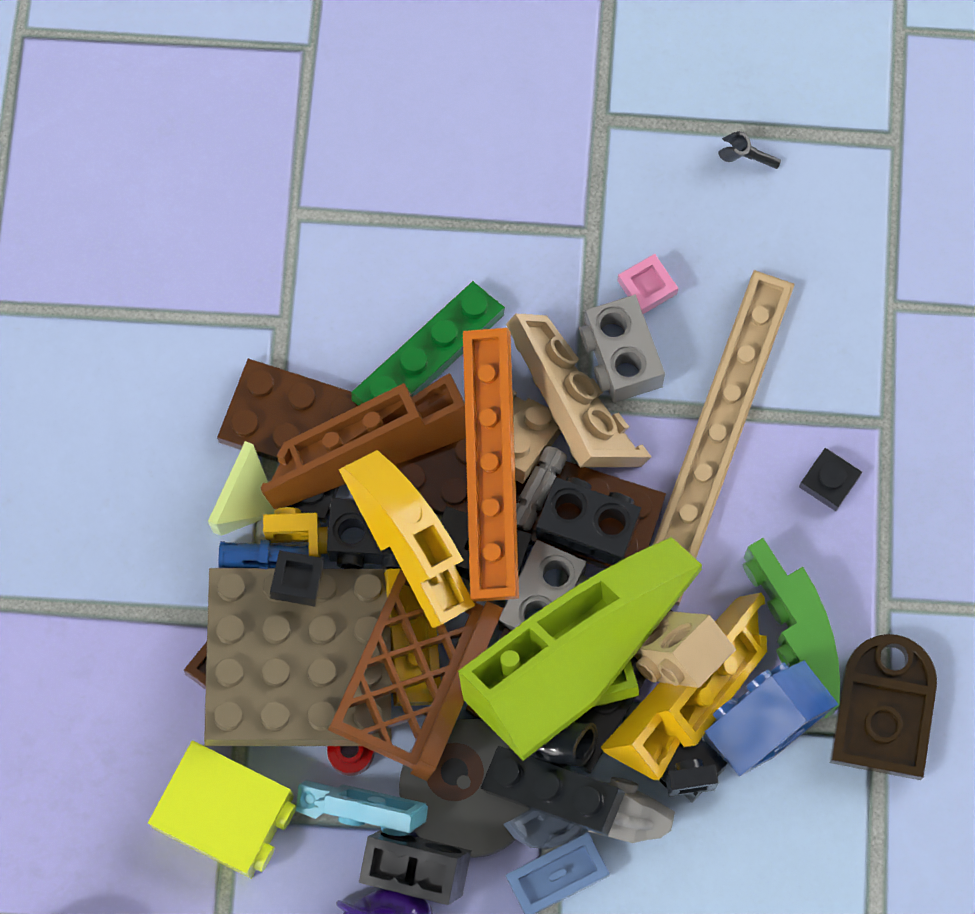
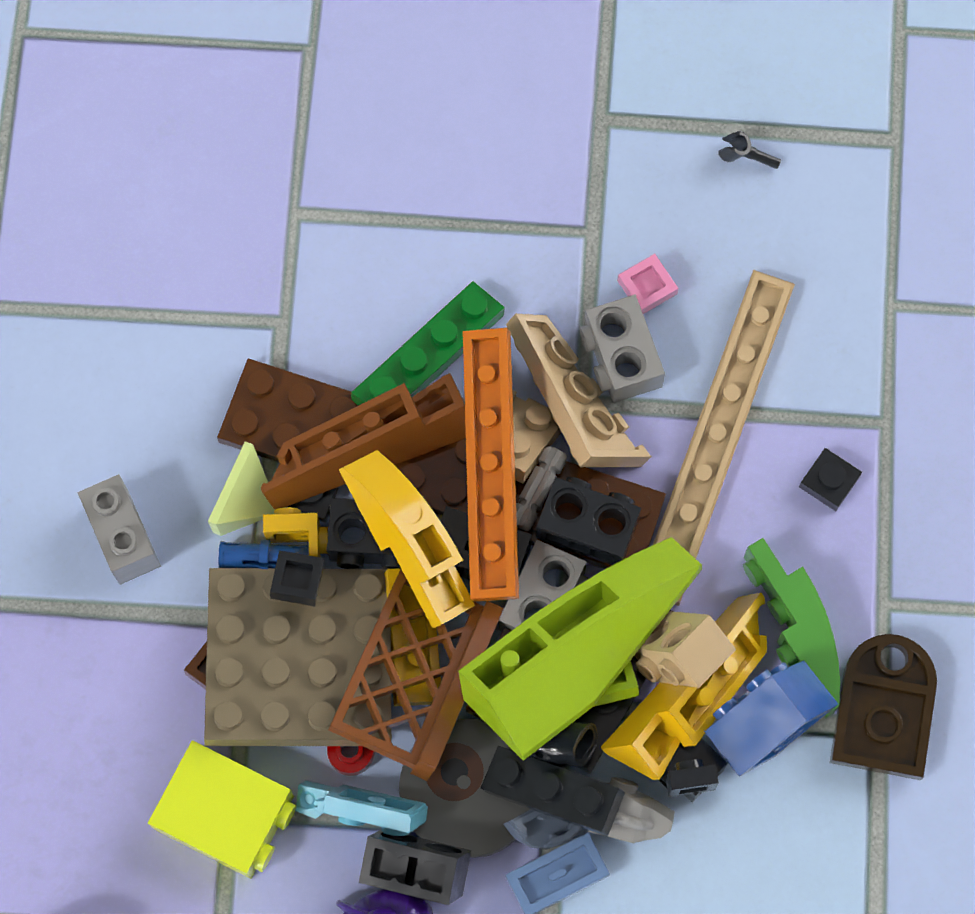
none -> light grey brick [77,474,161,585]

